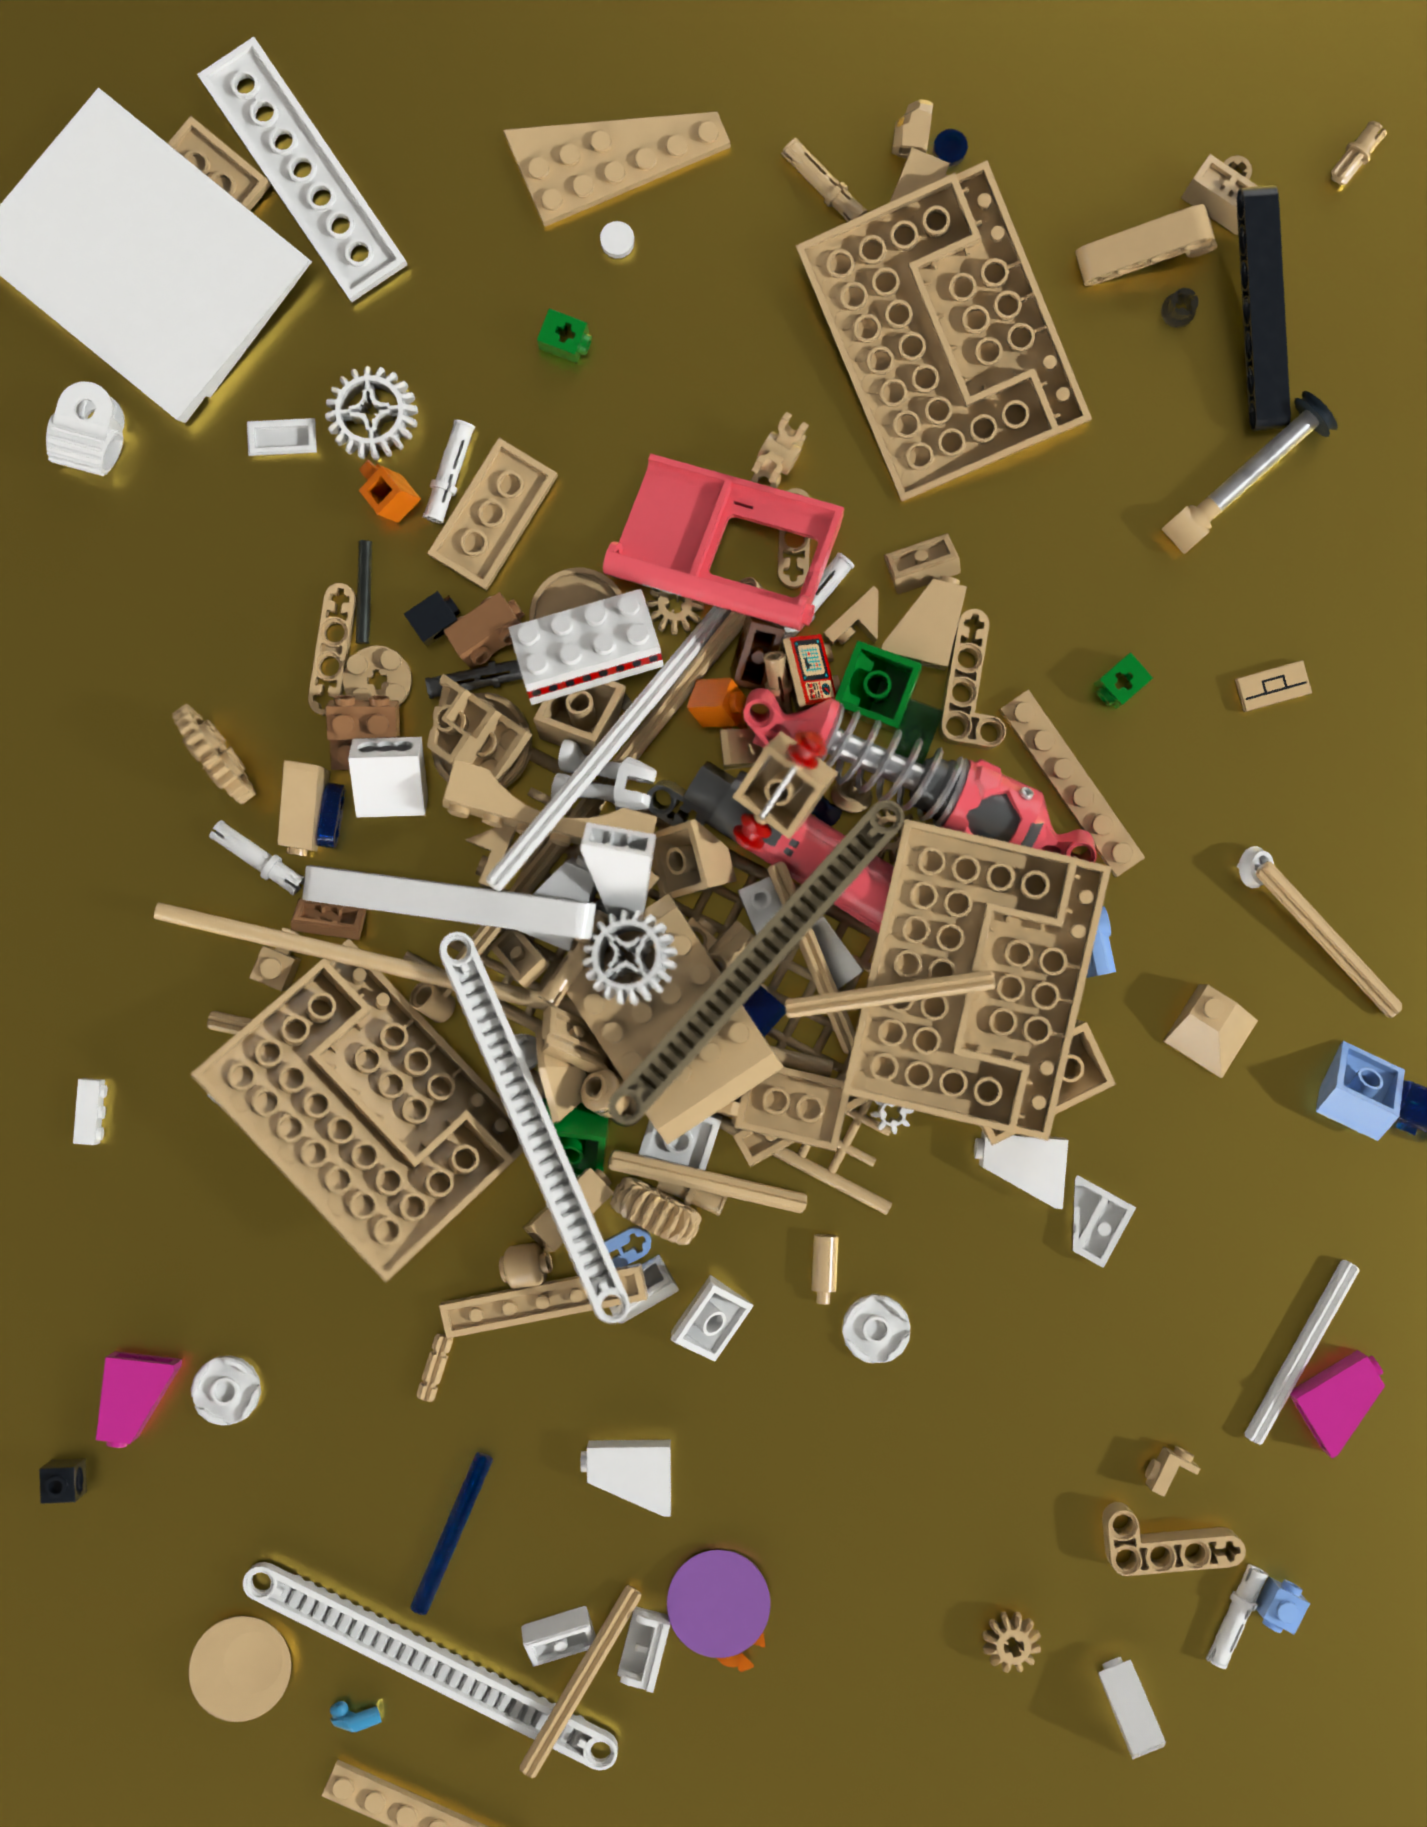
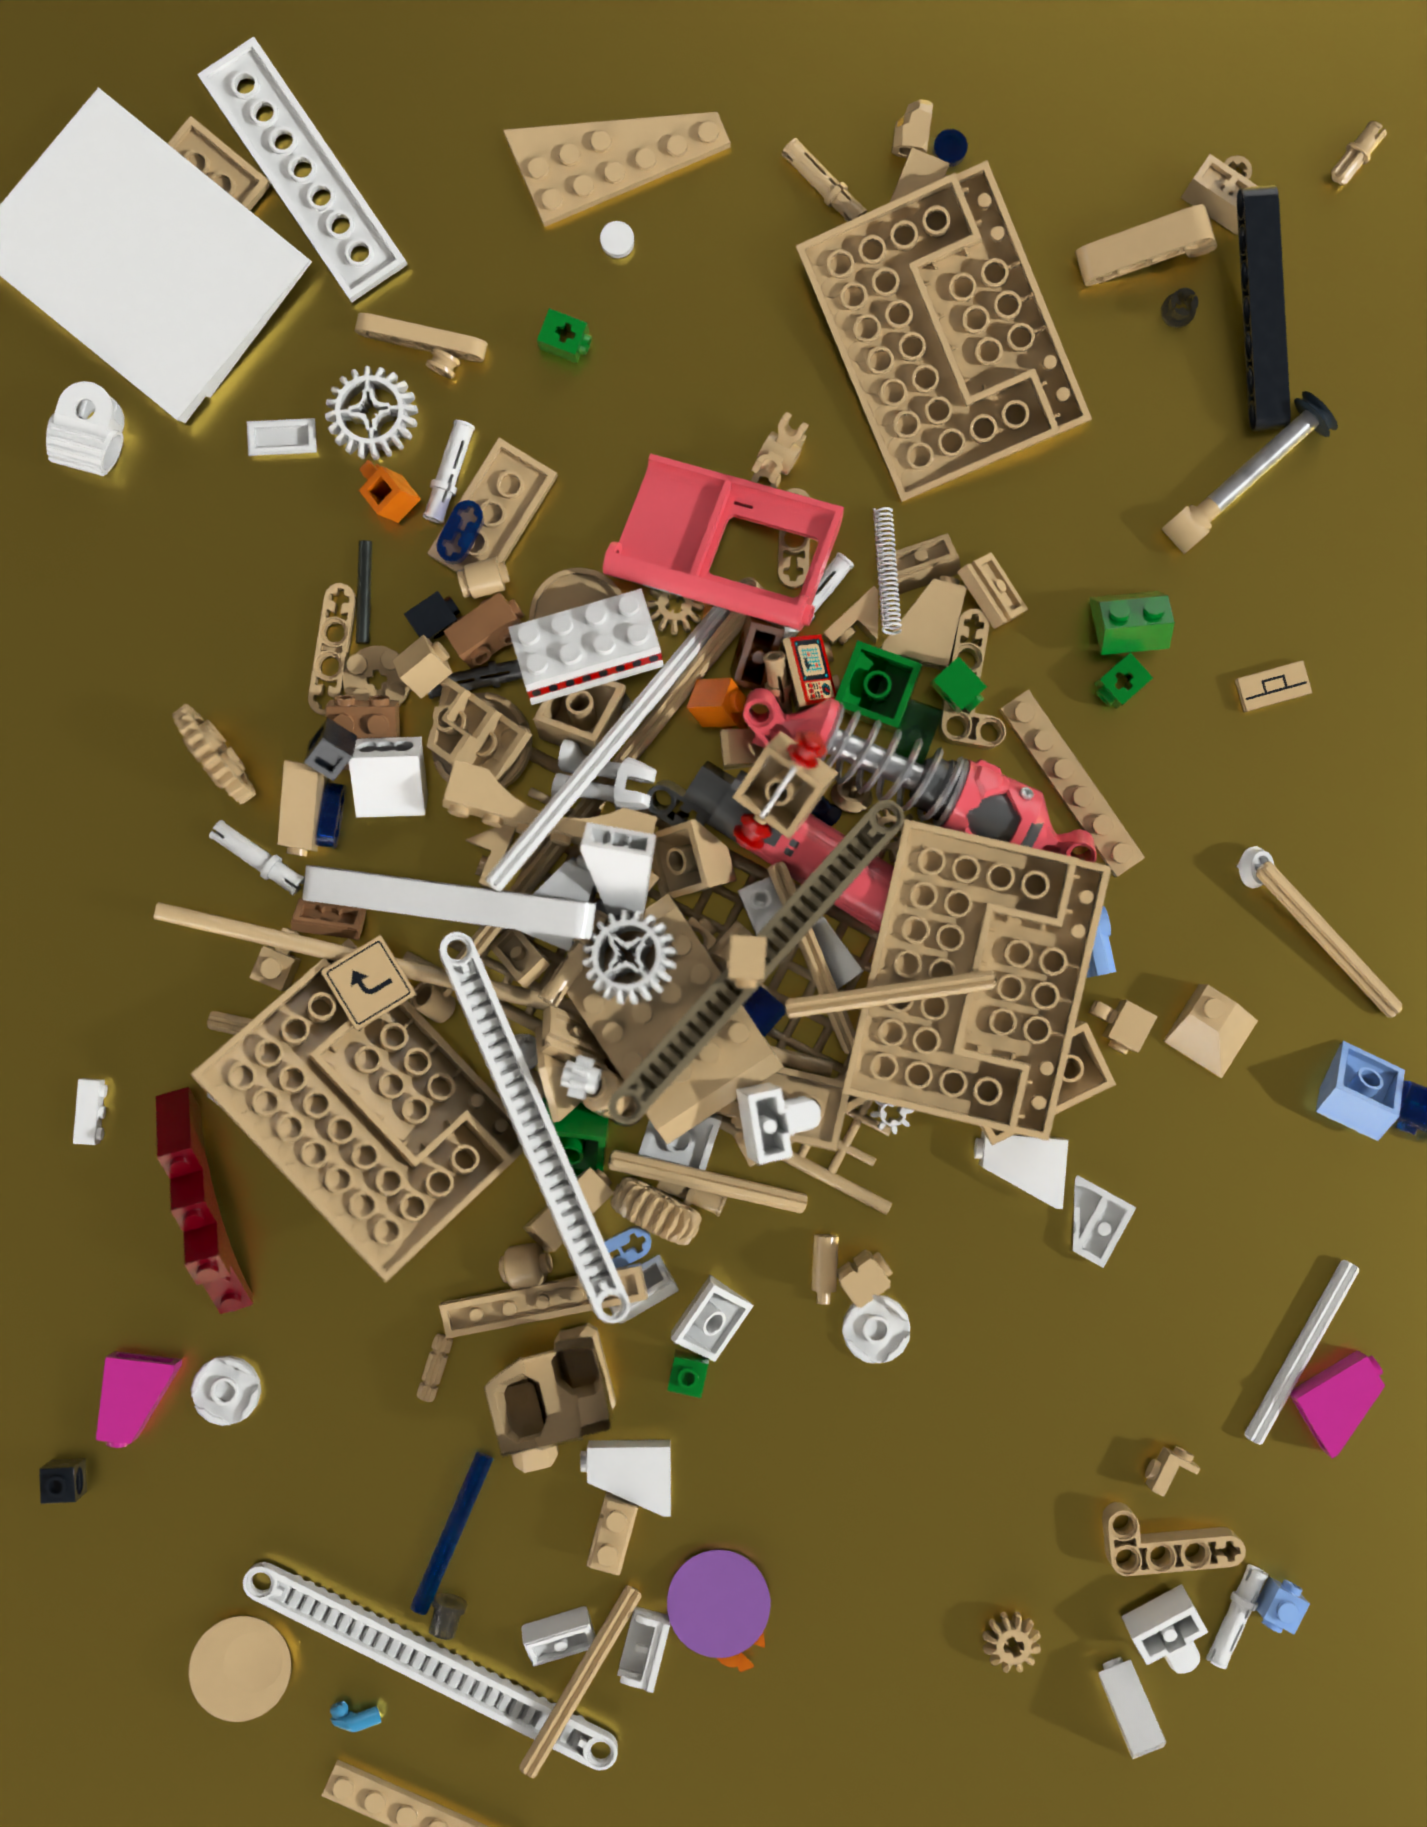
none -> dark red arch [156,1087,253,1314]
none -> black brick [304,718,357,781]
none -> tan piece [321,935,417,1031]
none -> tan beam [355,313,488,362]
none -> tan brick [392,635,453,699]
none -> tan bush [426,348,460,379]
none -> clear smoke bush [428,1593,467,1640]
none -> clear blue beam [436,500,485,564]
none -> tan brick [457,557,510,599]
none -> tan piece [484,1323,616,1473]
none -> white gear [561,1055,602,1100]
none -> tan brick [586,1491,638,1575]
none -> green brick [667,1349,709,1398]
none -> tan brick [728,935,767,989]
none -> white brick [736,1082,821,1165]
none -> tan brick [837,1249,893,1308]
none -> white piece [873,507,902,635]
none -> green brick [930,656,987,714]
none -> tan plate [957,552,1028,629]
none -> green slope [1089,591,1175,655]
none -> tan brick [1089,999,1158,1055]
none -> white brick [1121,1584,1209,1674]

